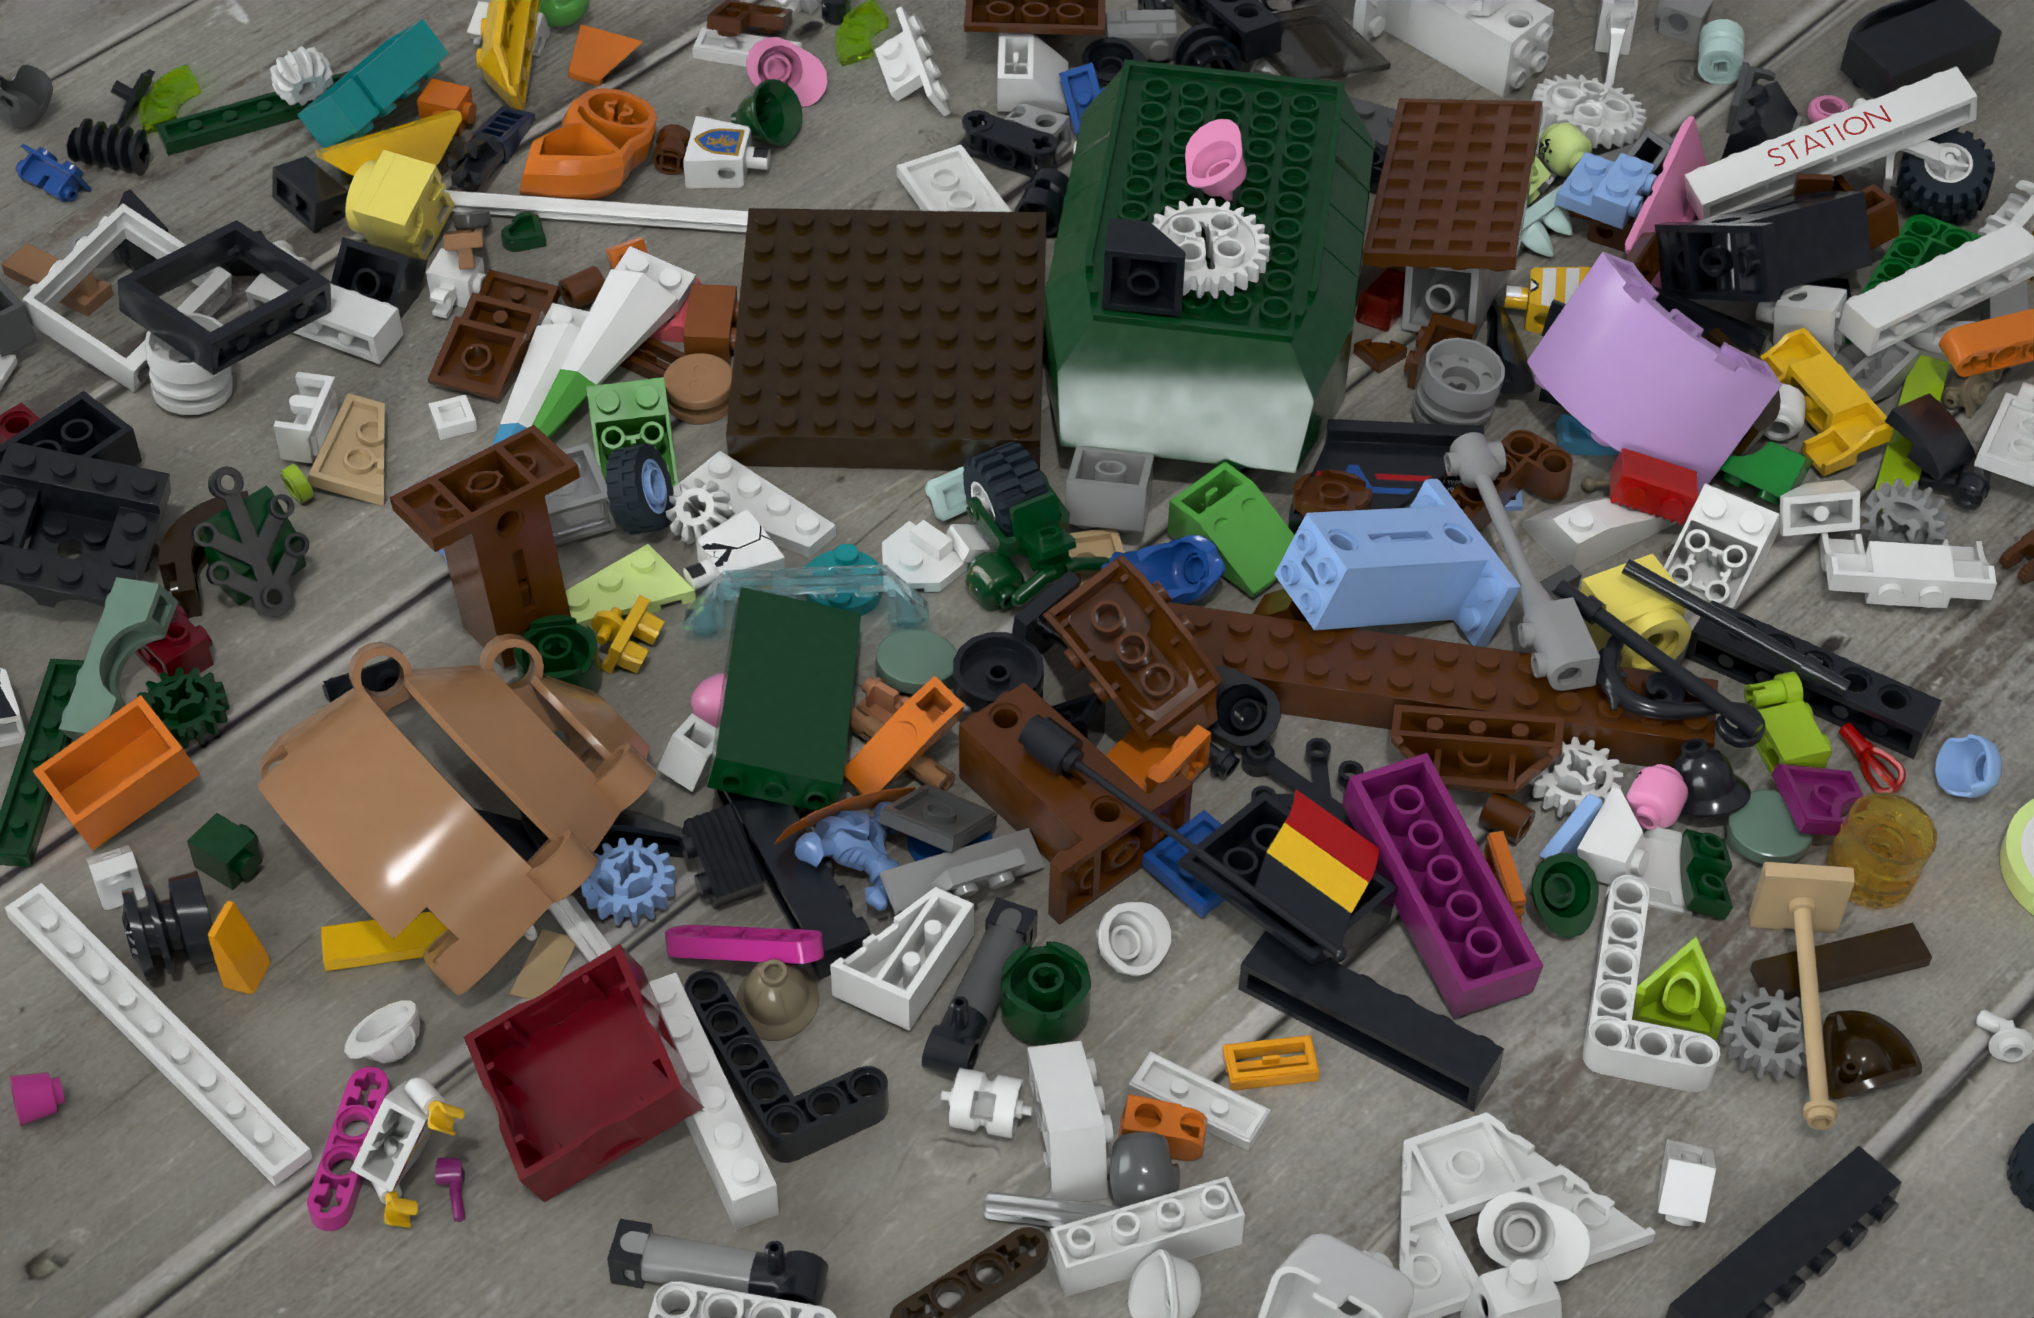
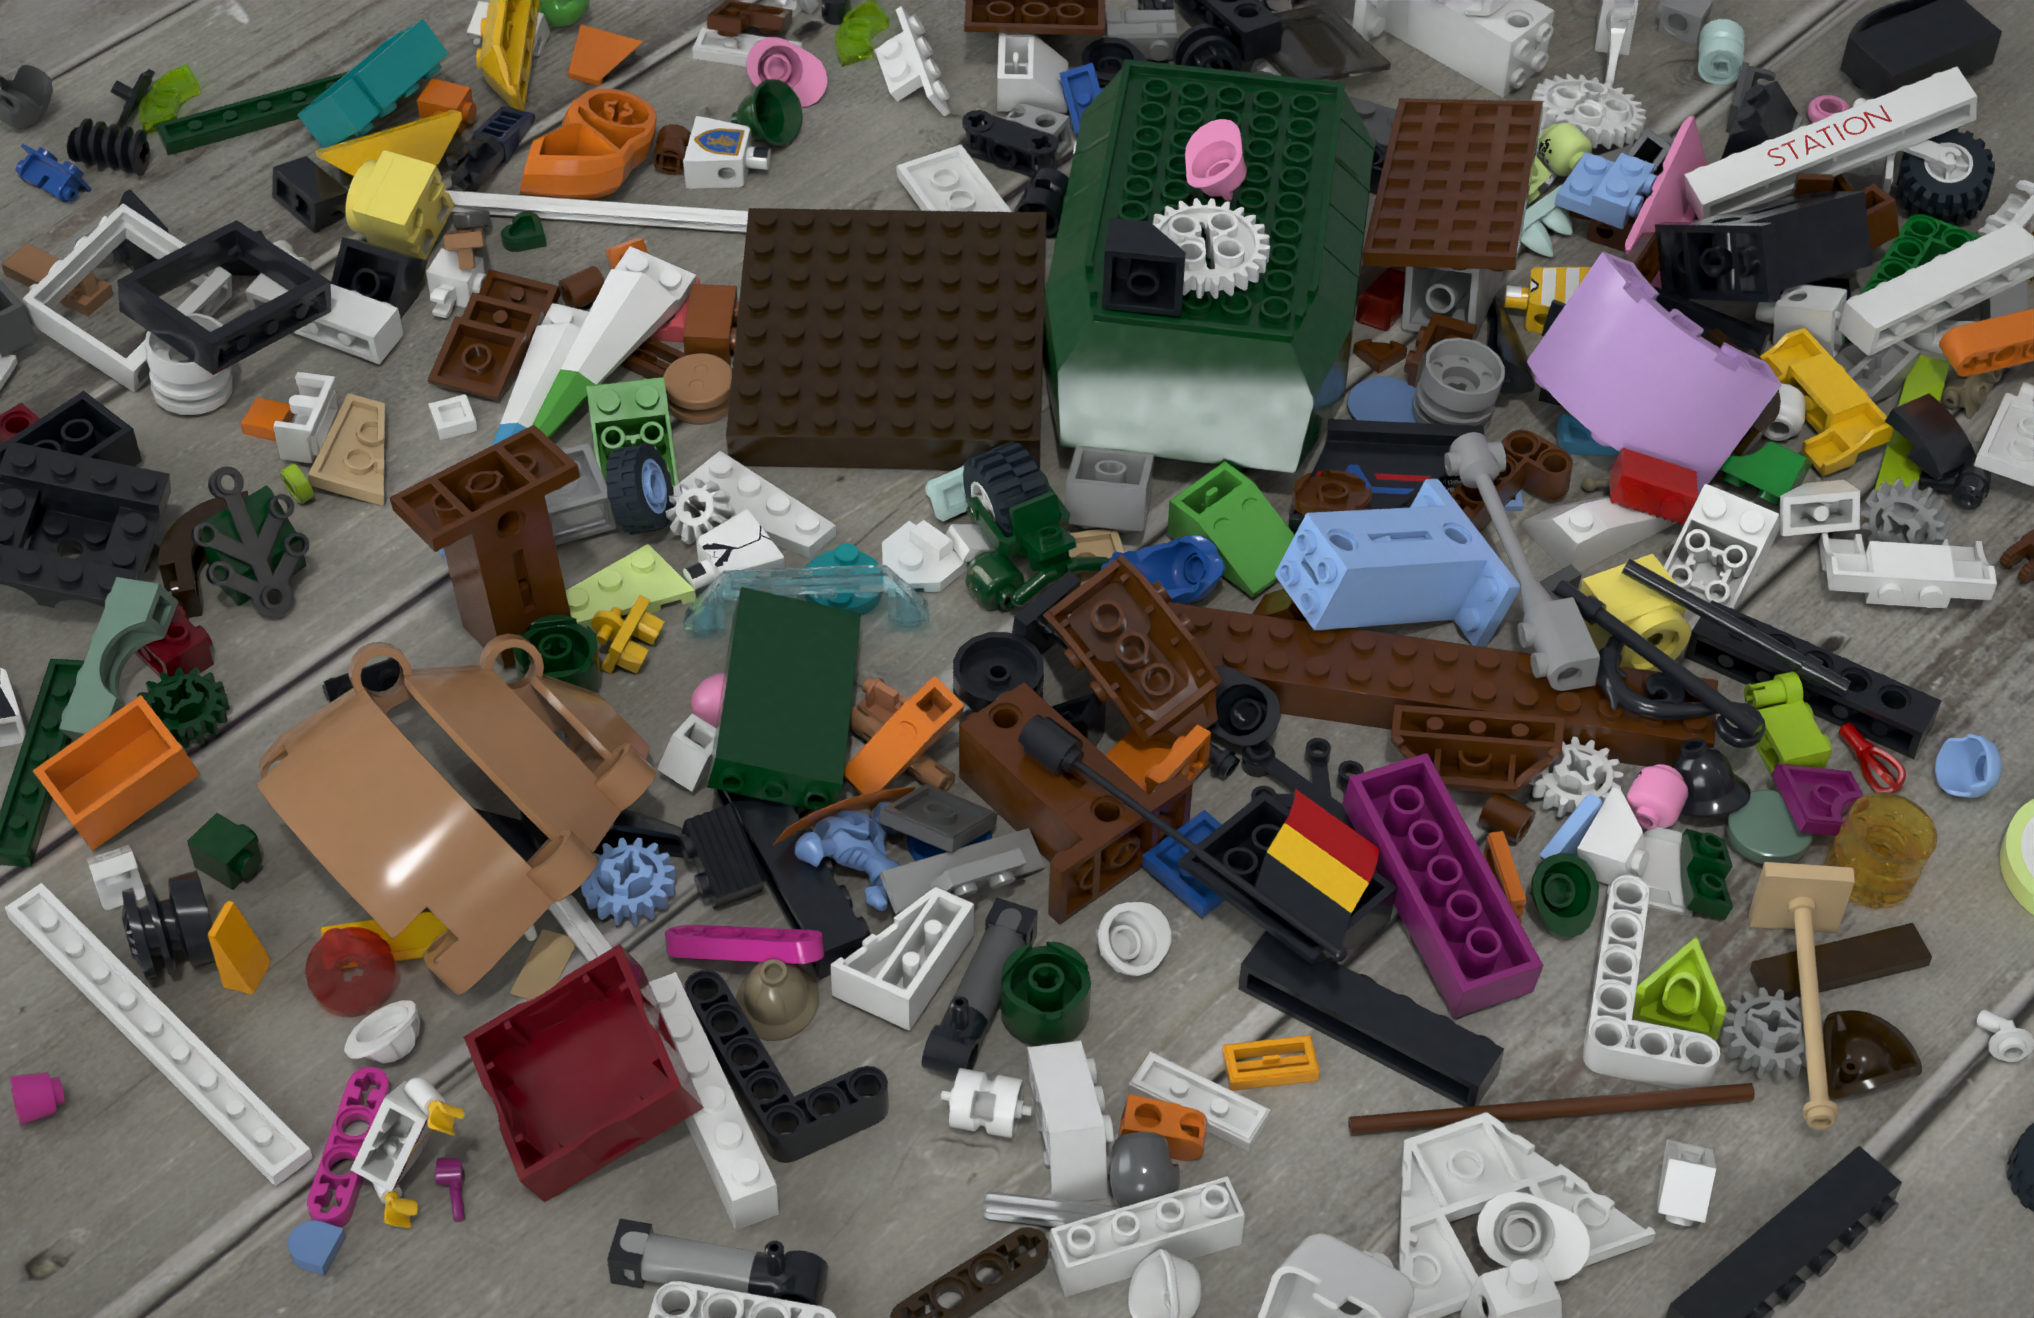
white gear [270,46,334,106] -> none
sand green tile [875,629,957,694] -> none
none -> orange tile [240,397,295,442]
none -> medium blue tile [288,1220,346,1276]
none -> clear red plate [305,927,397,1017]
none -> medium blue piece [1347,376,1417,423]
none -> reddish brown piece [1348,1083,1755,1135]

